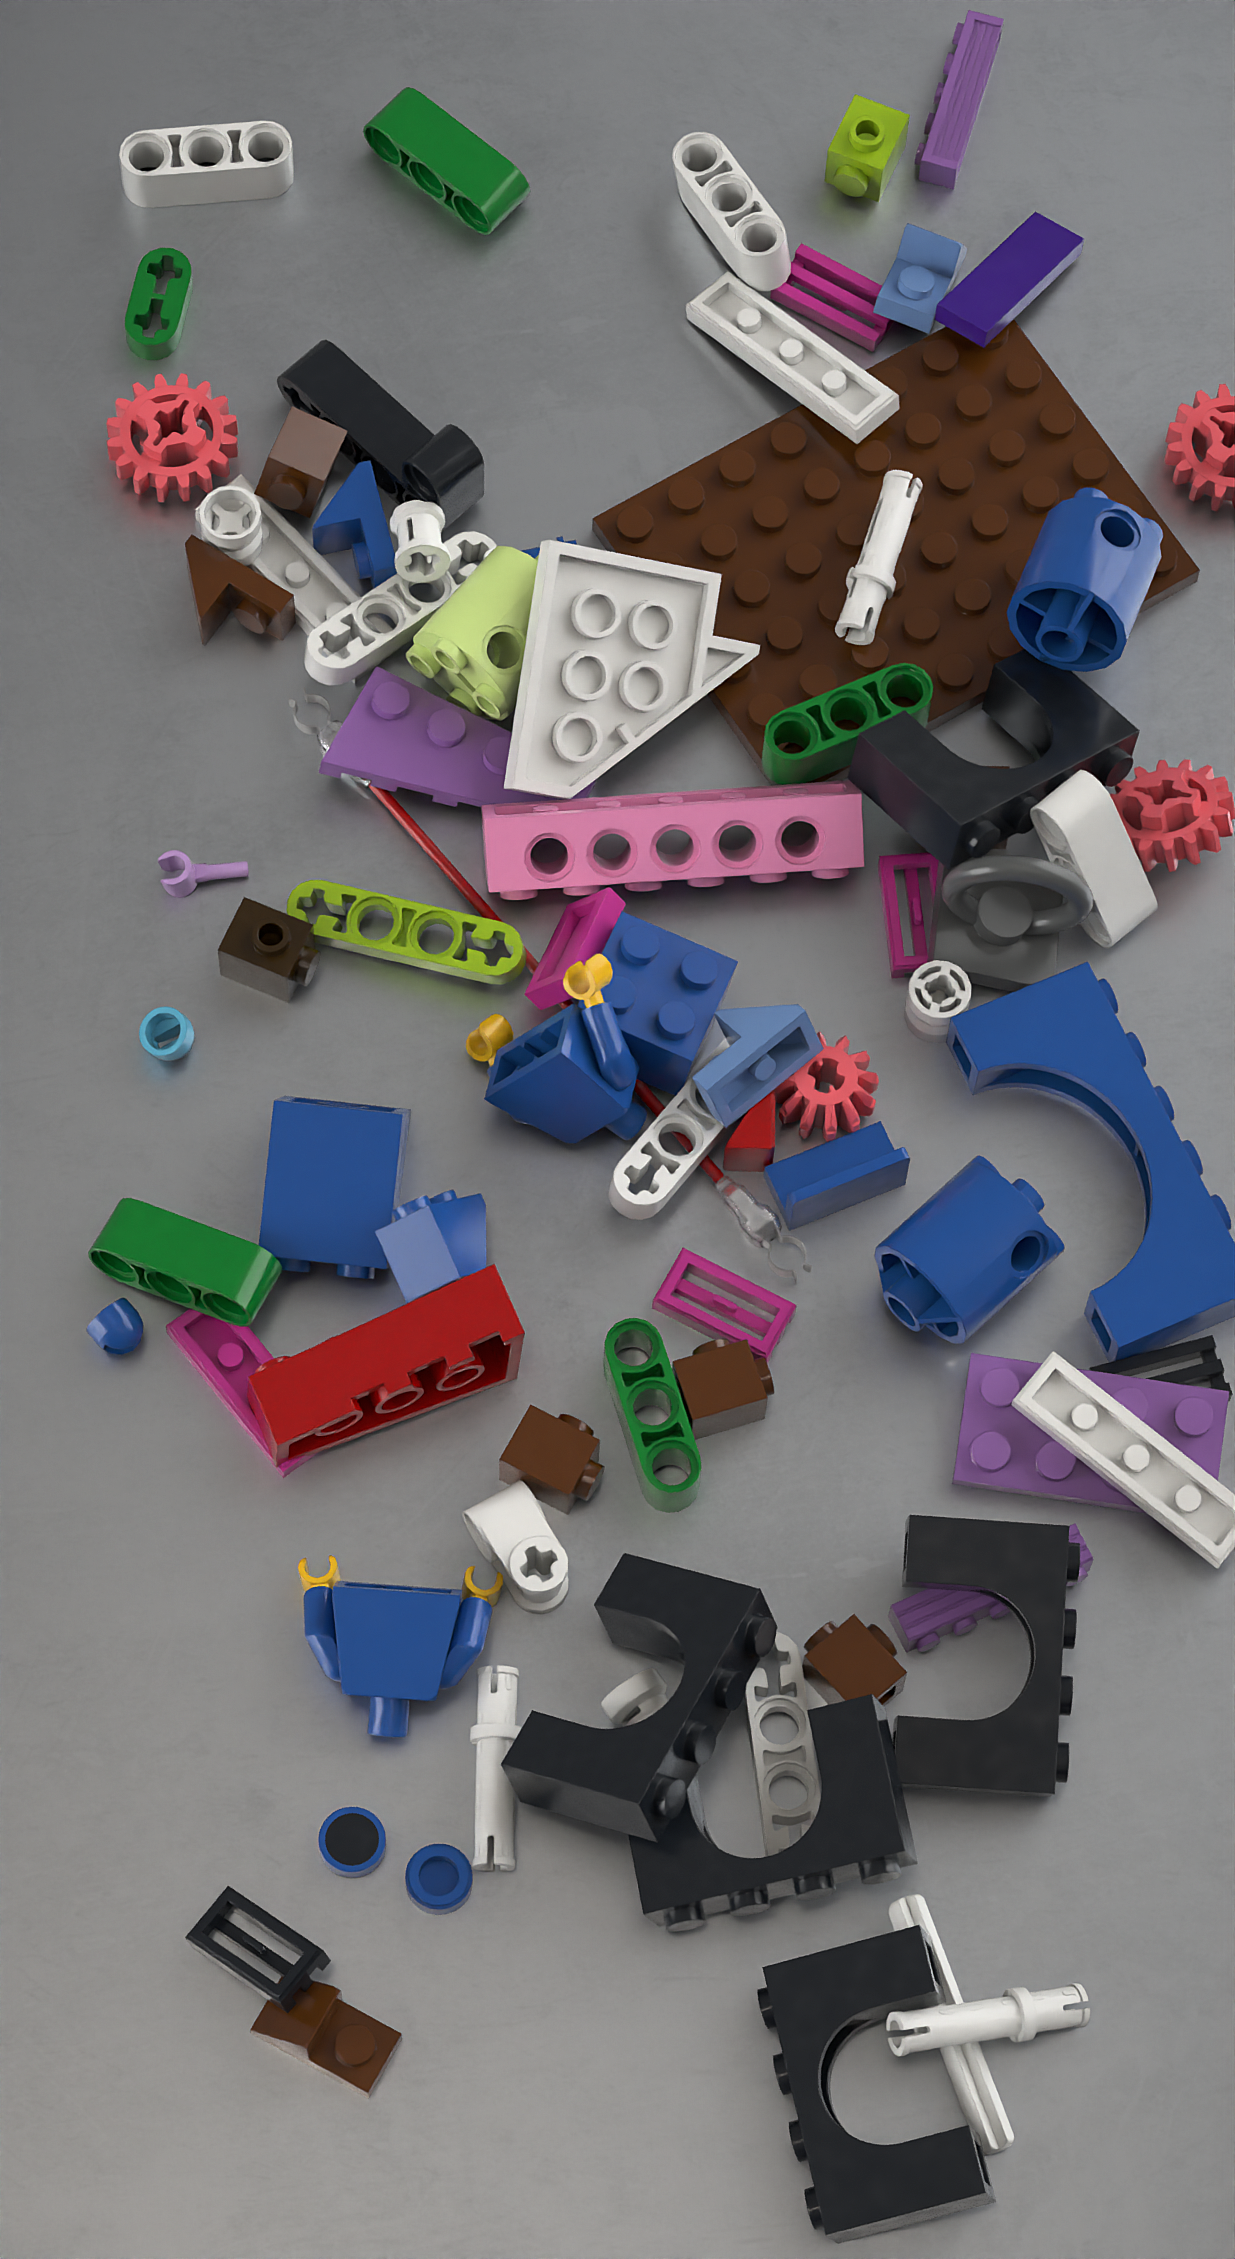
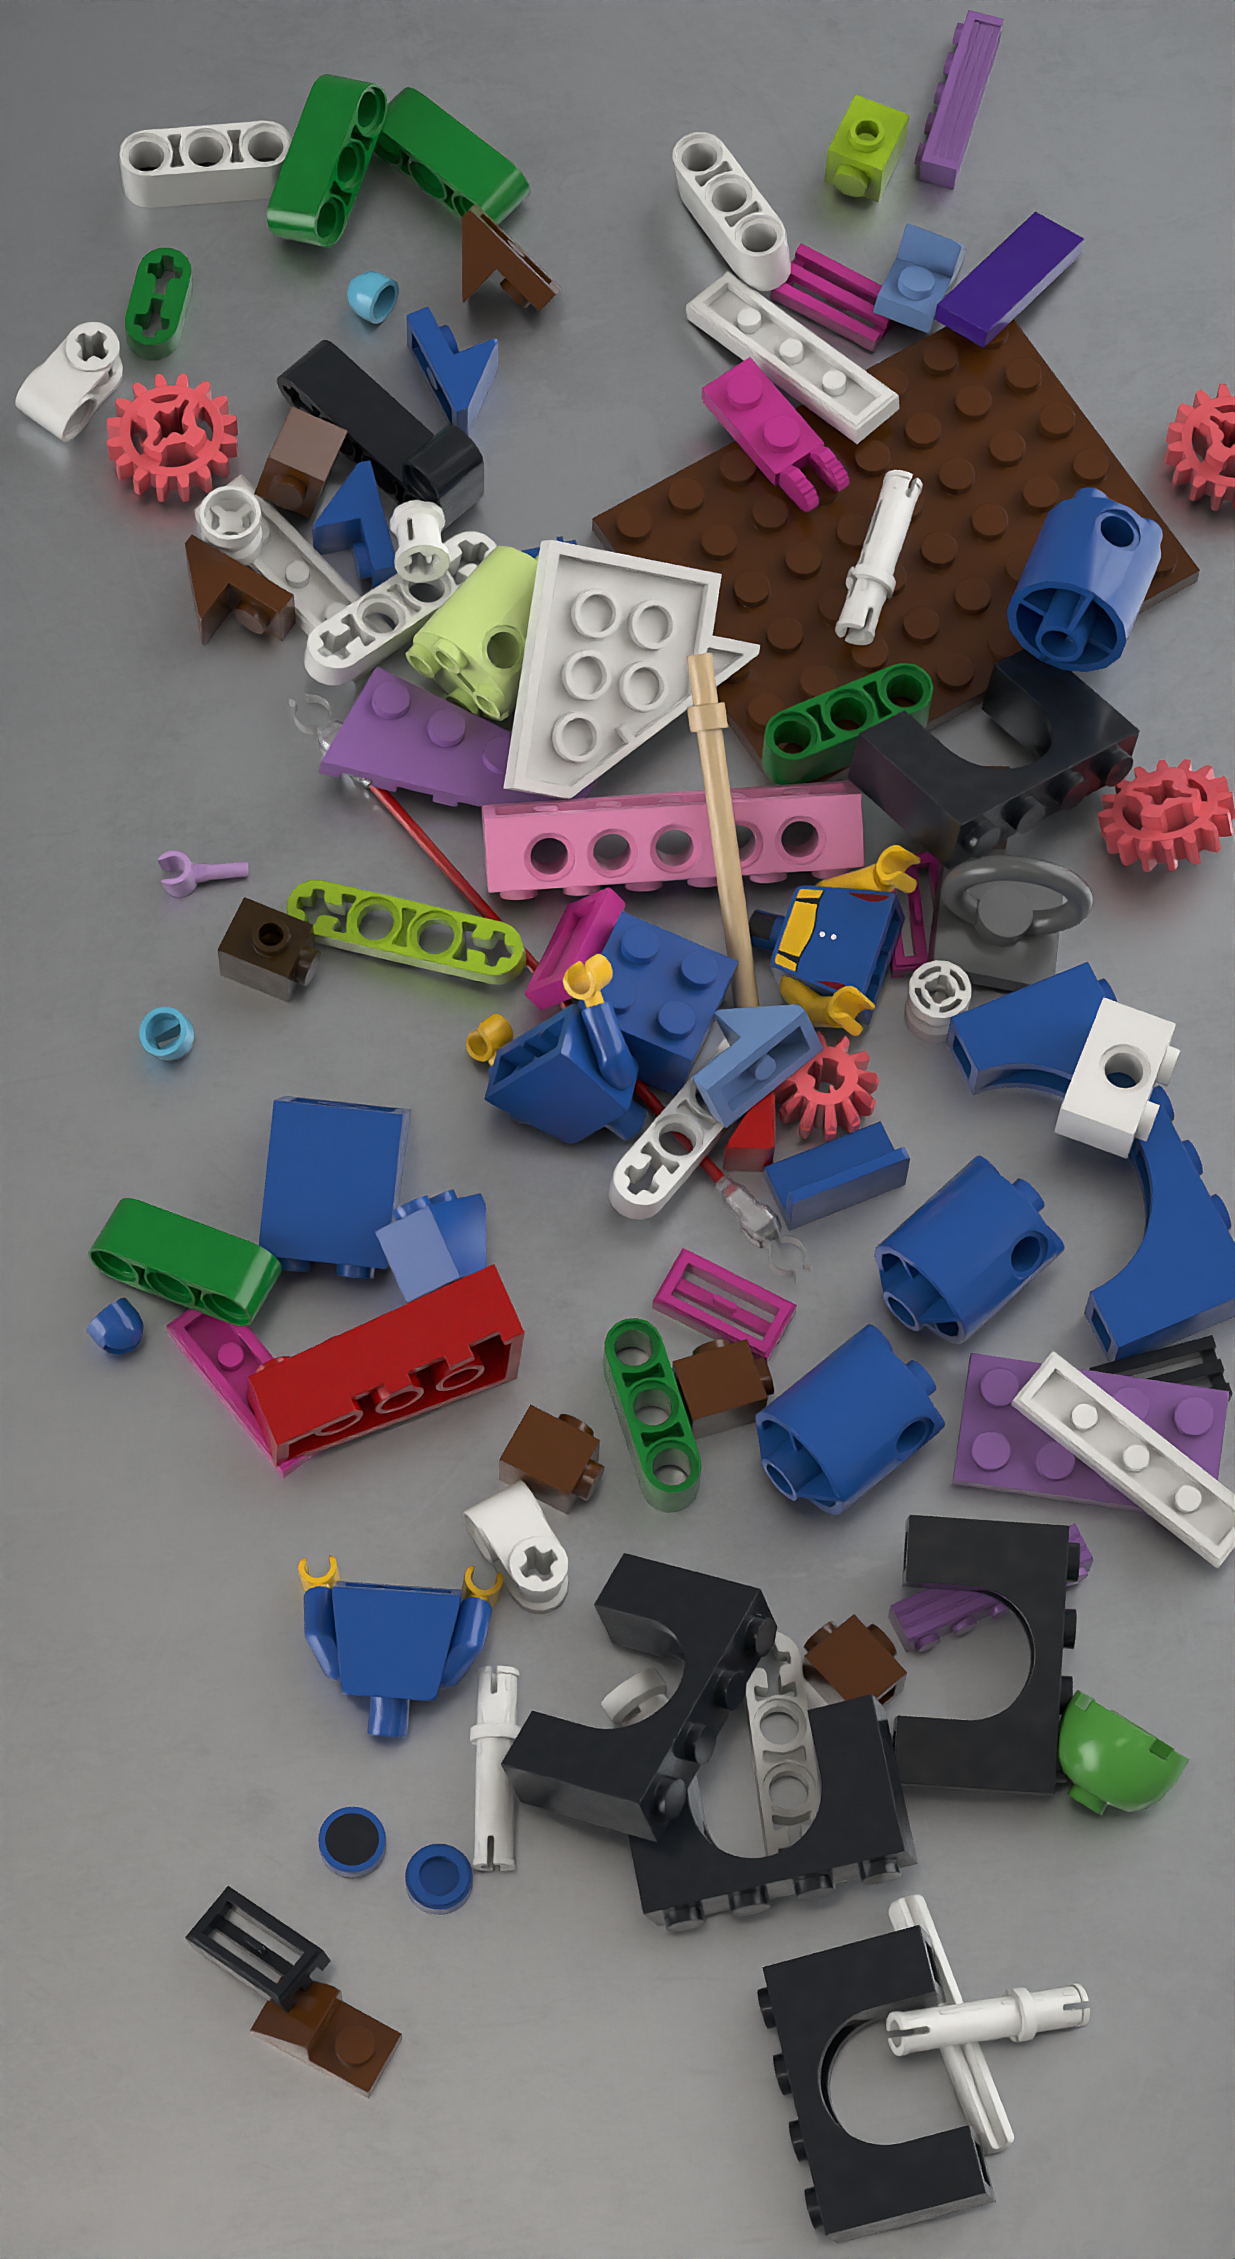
white beam [1030,770,1158,948] -> none
none -> white piece [15,322,124,442]
none -> green beam [267,74,387,248]
none -> medium azure hinge [347,271,399,324]
none -> blue slope [406,307,498,436]
none -> reddish brown slope [461,204,561,312]
none -> tan bar [687,653,760,1008]
none -> dark pink hinge [701,357,850,512]
none -> torso [748,845,921,1036]
none -> blue cylinder [755,1324,945,1516]
none -> white brick [1054,997,1181,1159]
none -> bright green cylinder [1057,1689,1190,1815]

